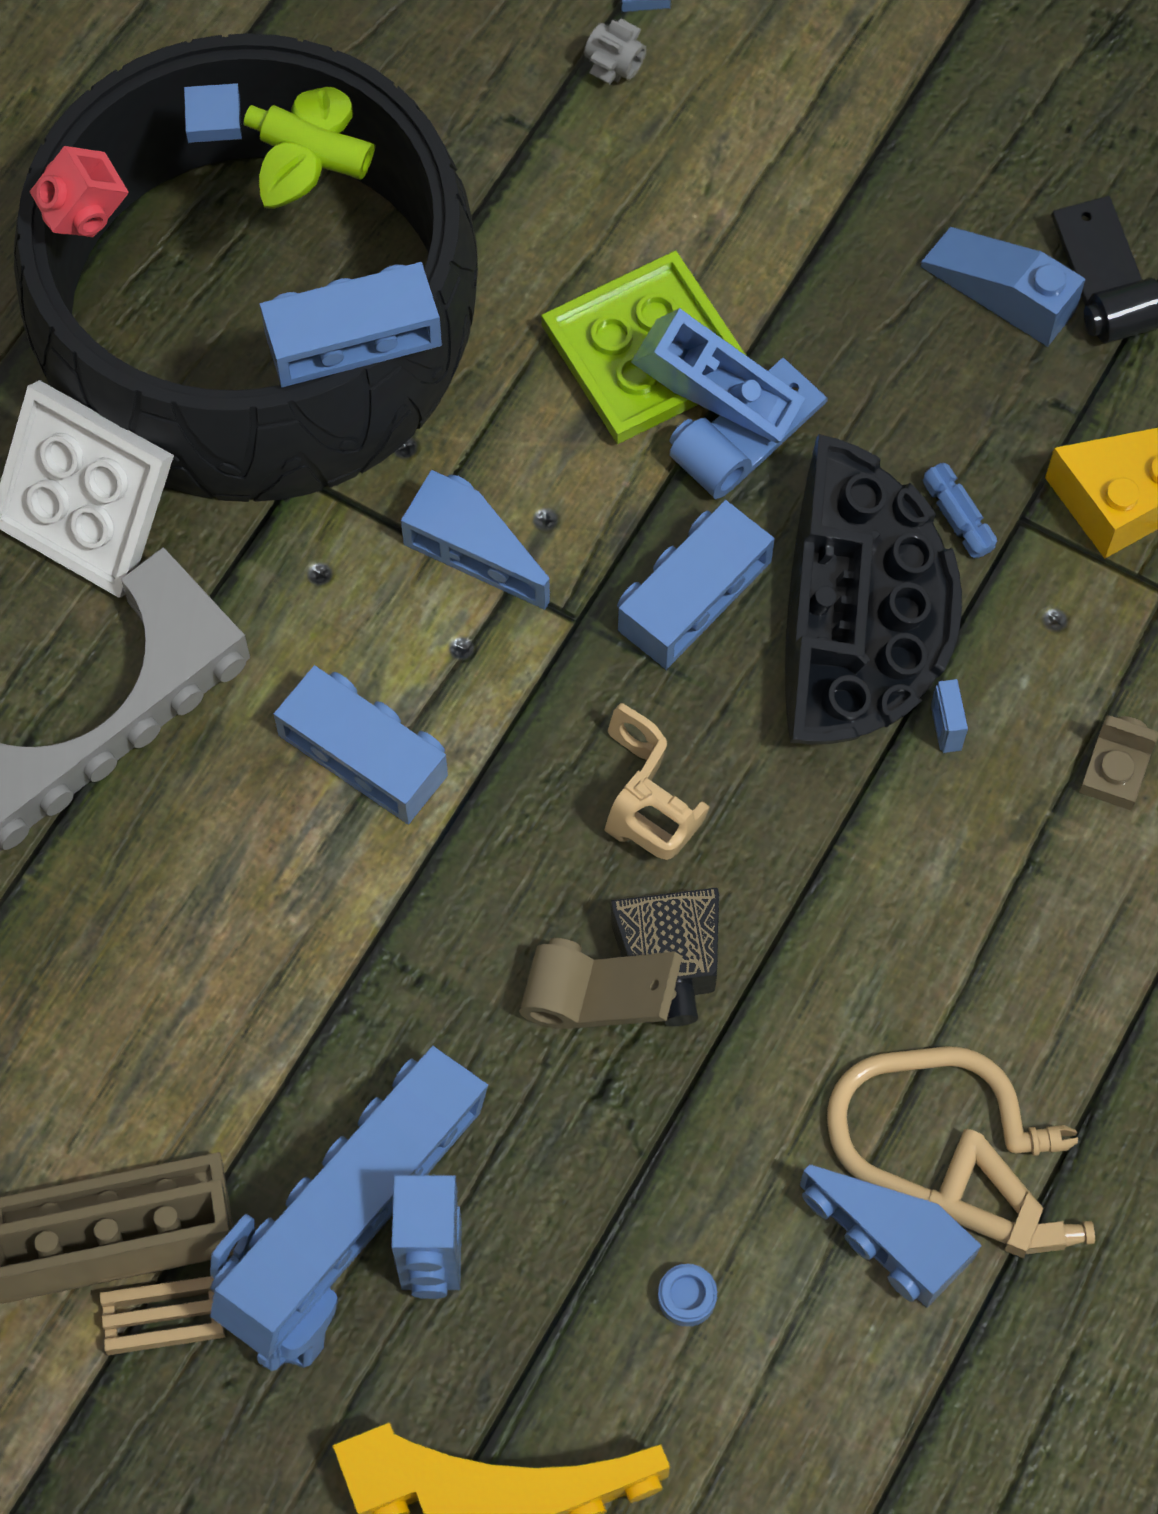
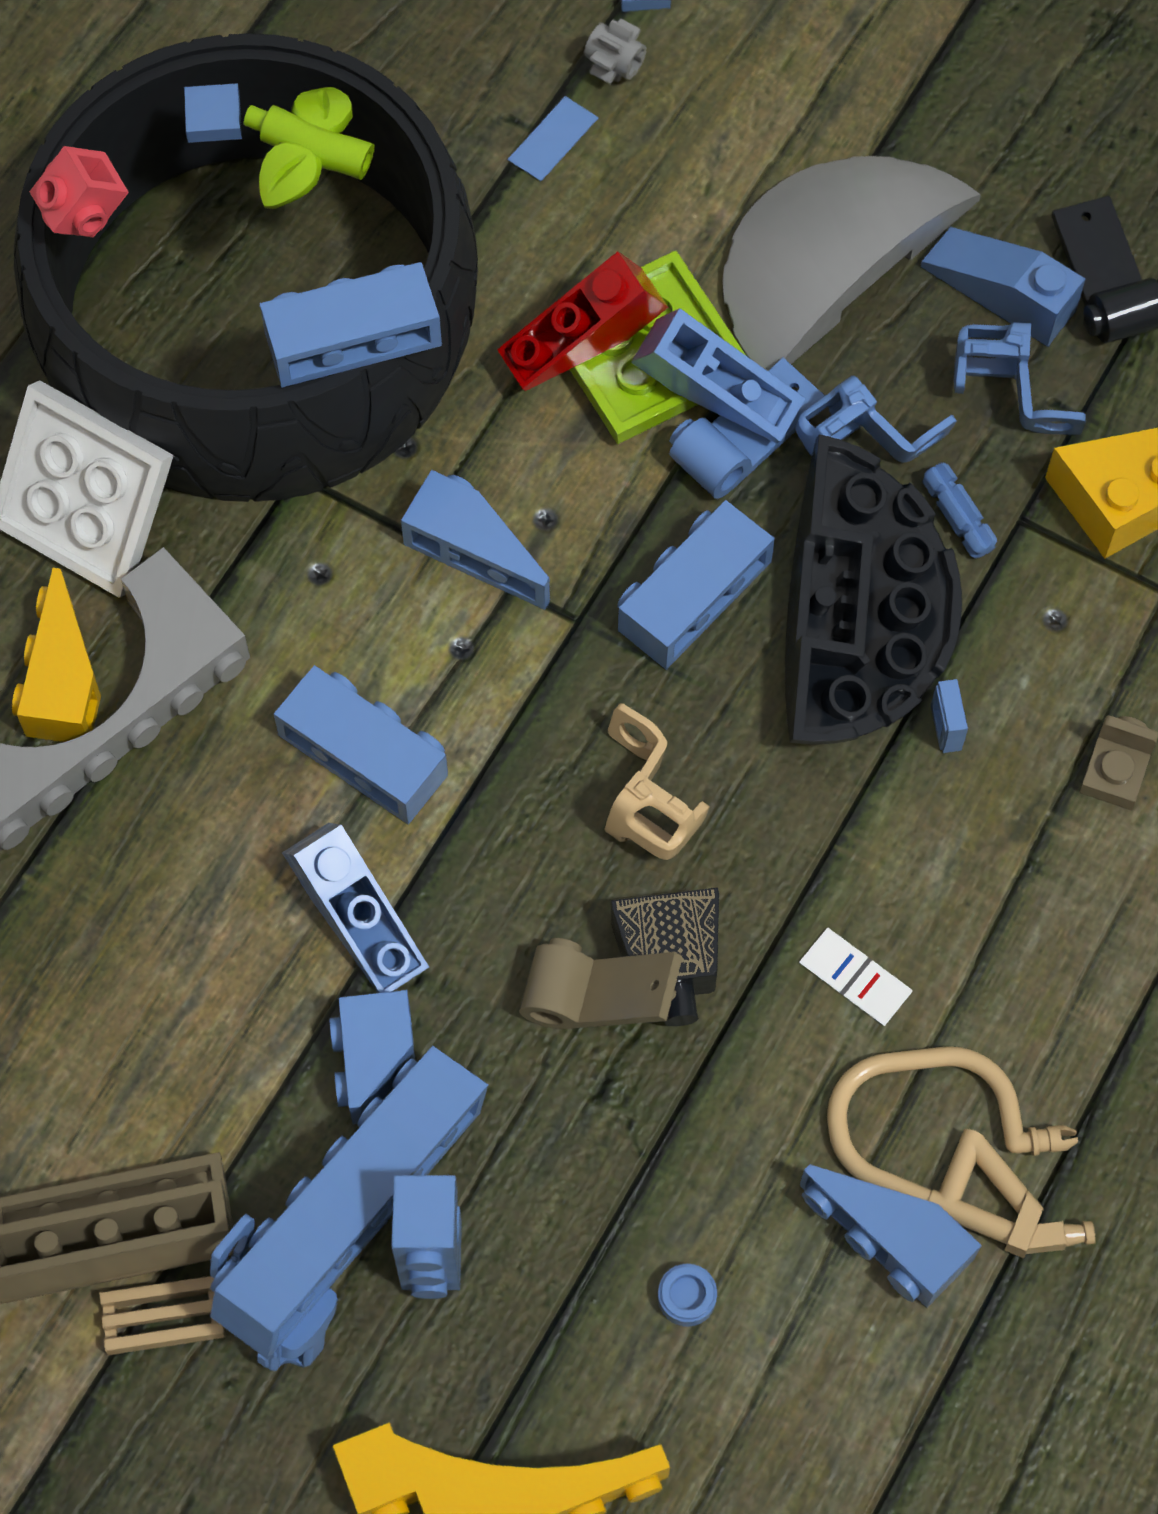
none -> yellow slope [12,568,101,742]
none -> medium blue slope [282,823,429,993]
none -> medium blue slope [330,990,415,1124]
none -> red slope [497,251,668,391]
none -> medium blue sticker [508,96,598,181]
none -> light grey brick [722,156,981,371]
none -> medium blue piece [795,376,957,463]
none -> white sticker [799,928,913,1026]
none -> medium blue piece [954,322,1086,435]

